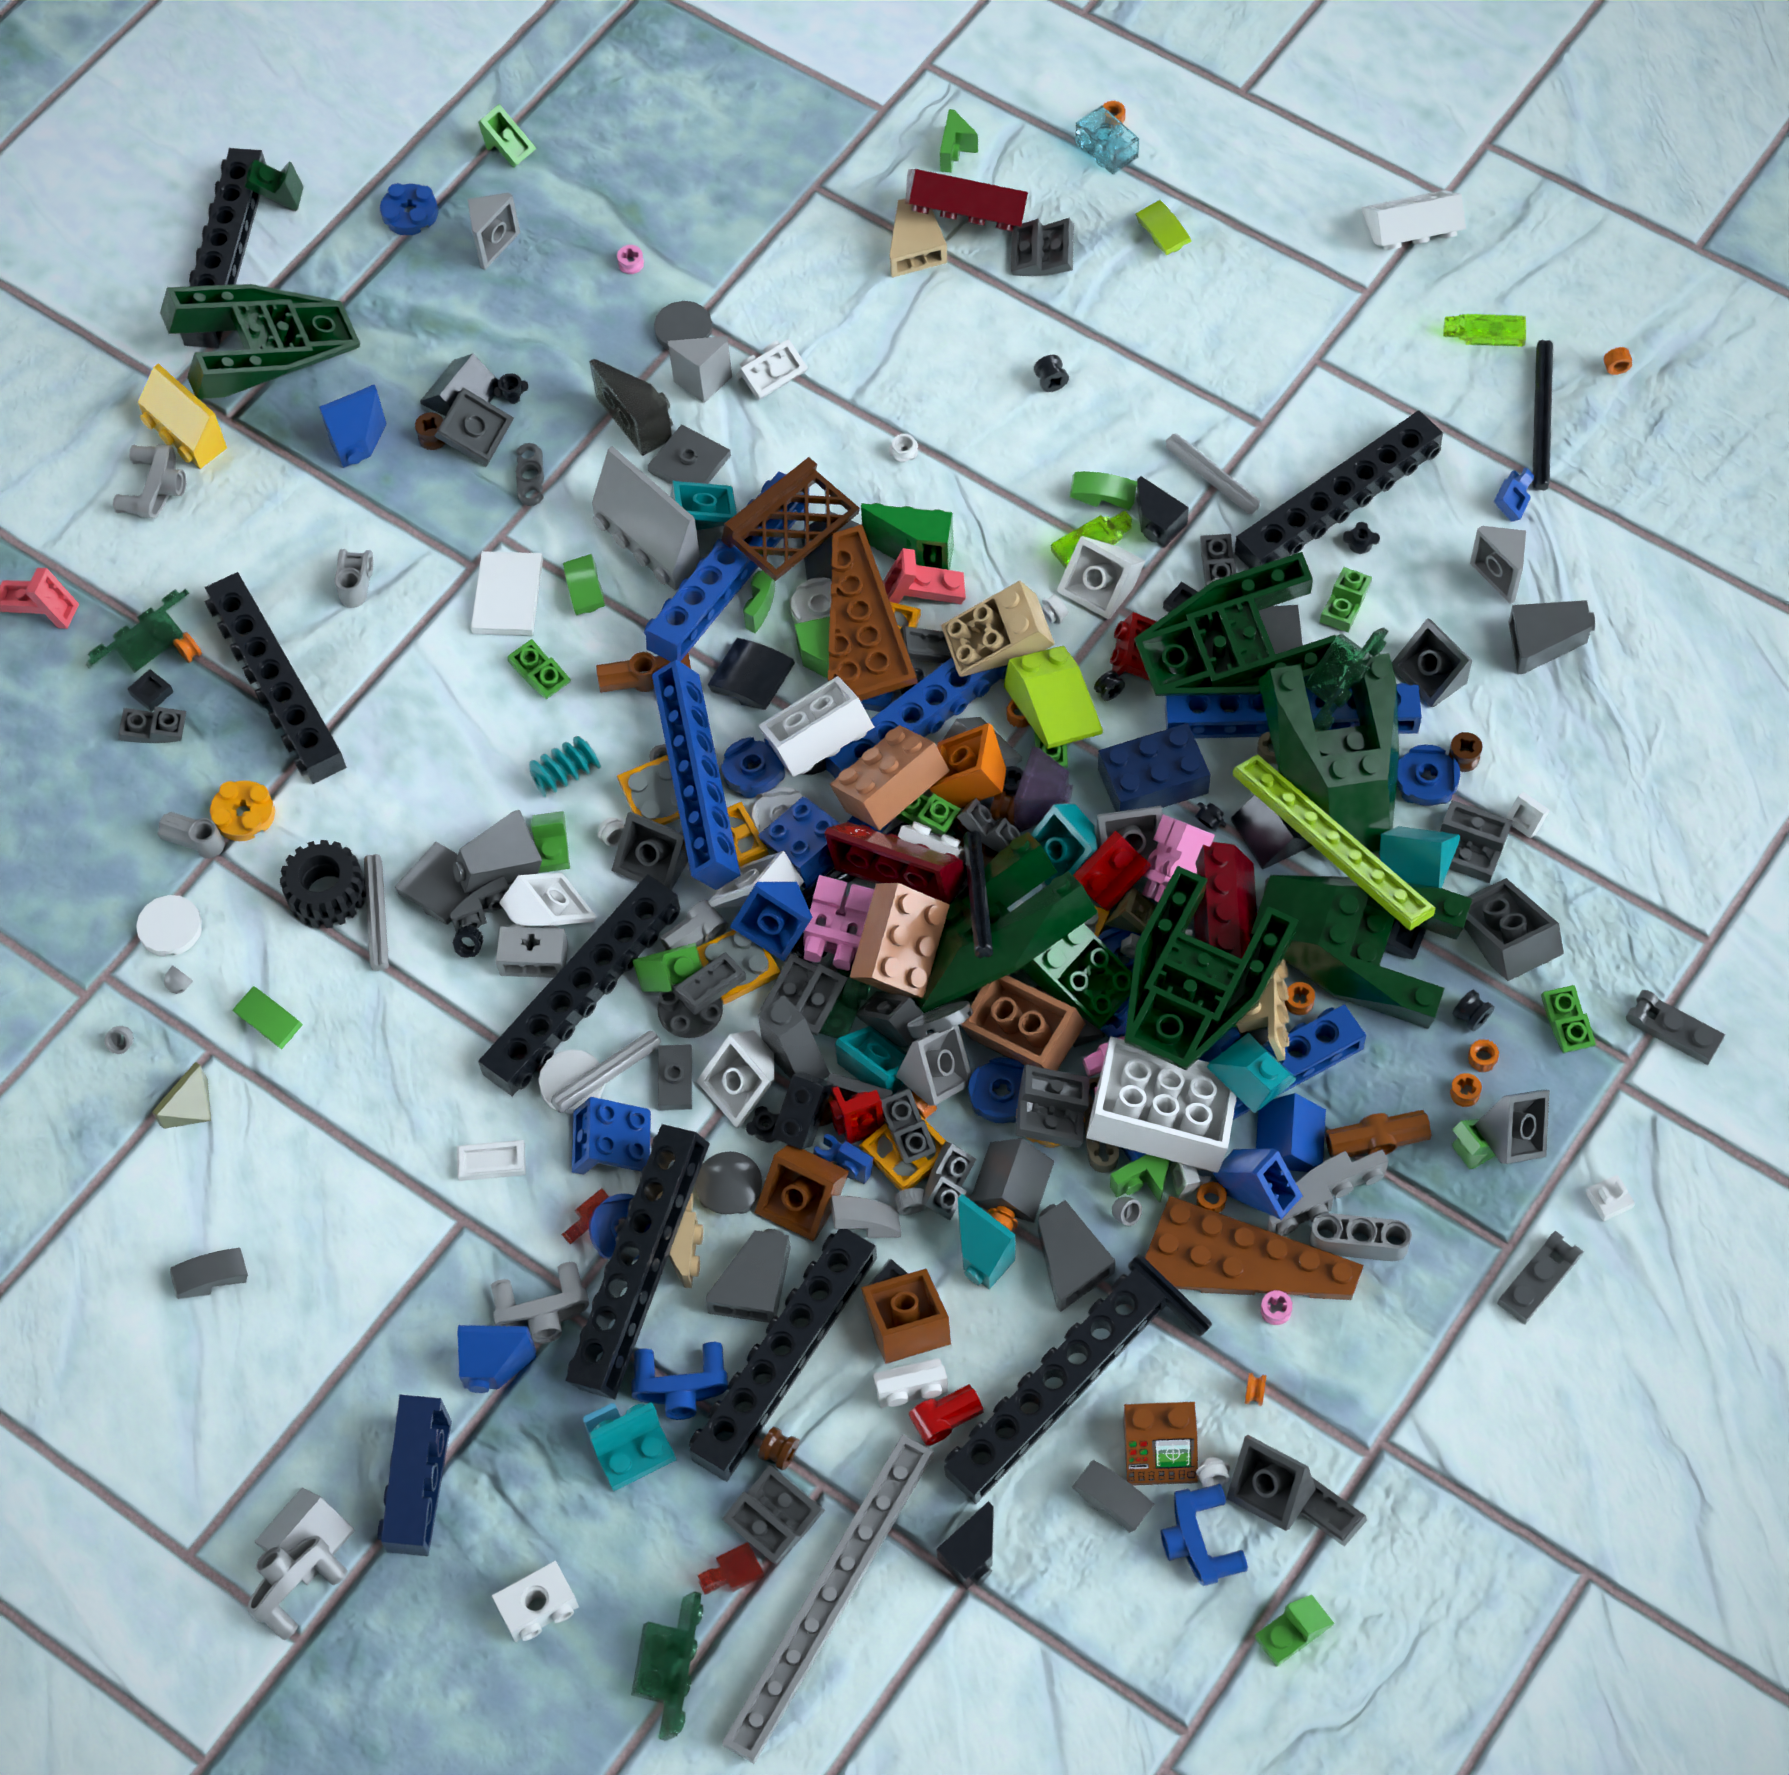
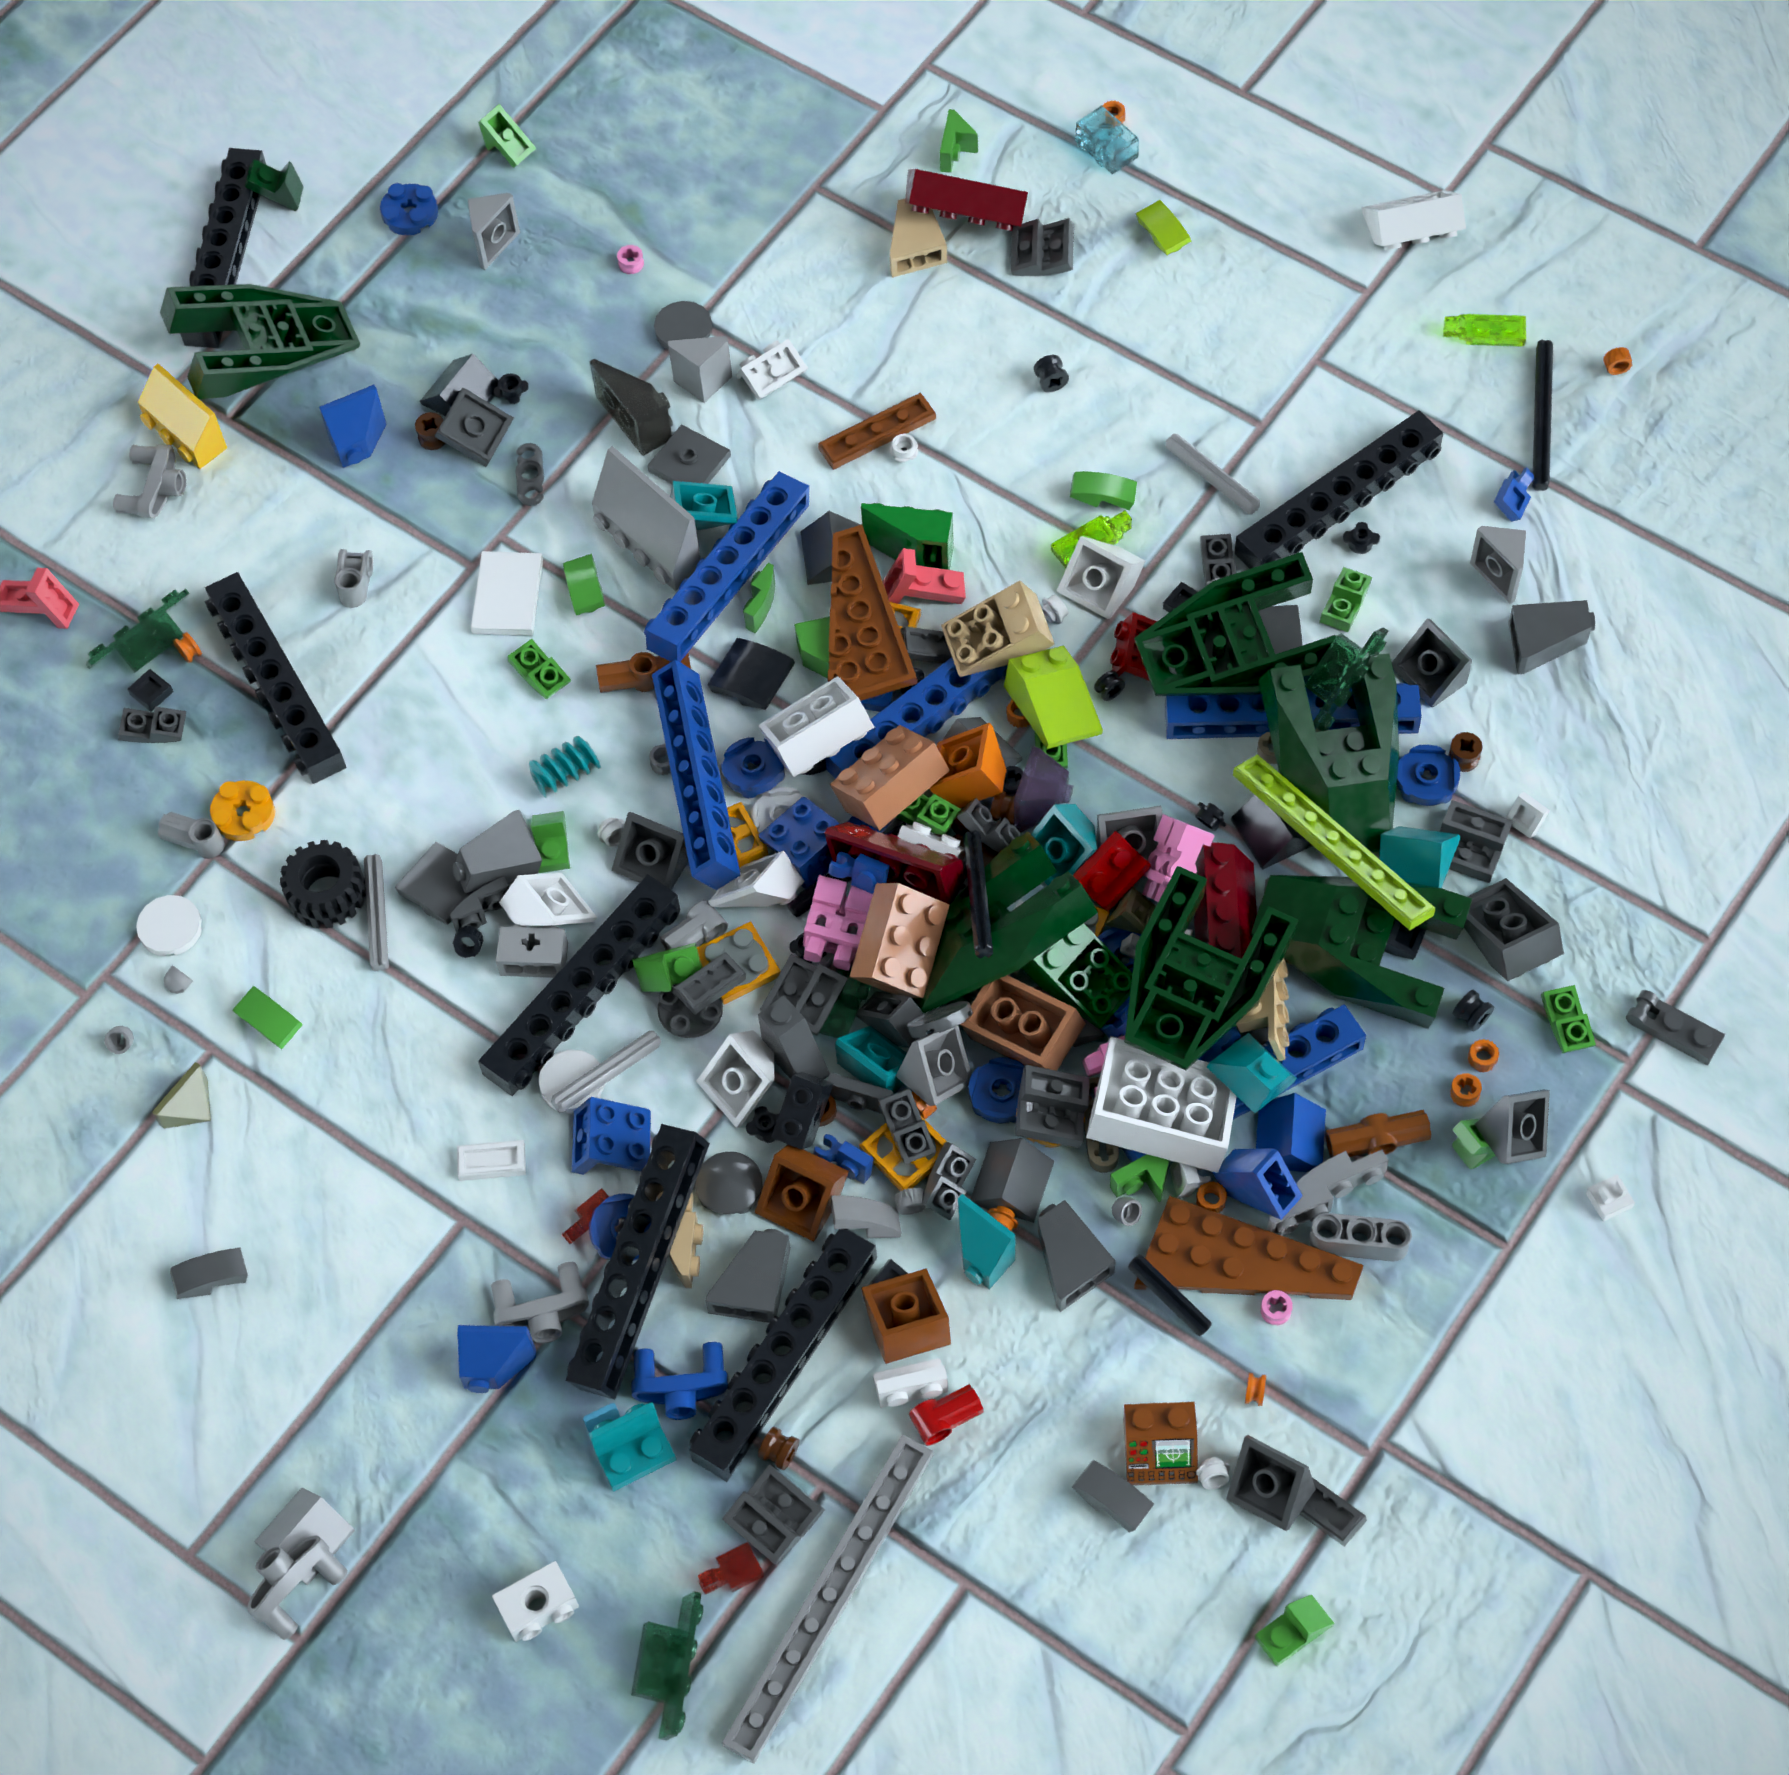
dark blue wedge [377,1394,452,1556] -> none
light grey piece [617,755,680,825] -> none
dark grey plate [658,1044,692,1110] -> none
reddish brown fence [721,457,860,581] -> none
blue slope [730,882,813,962] -> none
white tile [790,577,832,624] -> none
red bracket [829,1086,884,1144] -> none
black slope [937,1501,994,1590] -> none
black brick [944,1269,1166,1504] -> none
dark blue brick [1098,723,1211,812] -> none
black slope [1136,476,1189,548] -> none
blue connector [1160,1483,1248,1587] -> none
orange bush [1285,982,1315,1015] -> none
dark grey plate [1497,1231,1584,1324] -> none
none -> dark orange tile [818,393,936,470]
none -> blue plate [828,852,890,894]

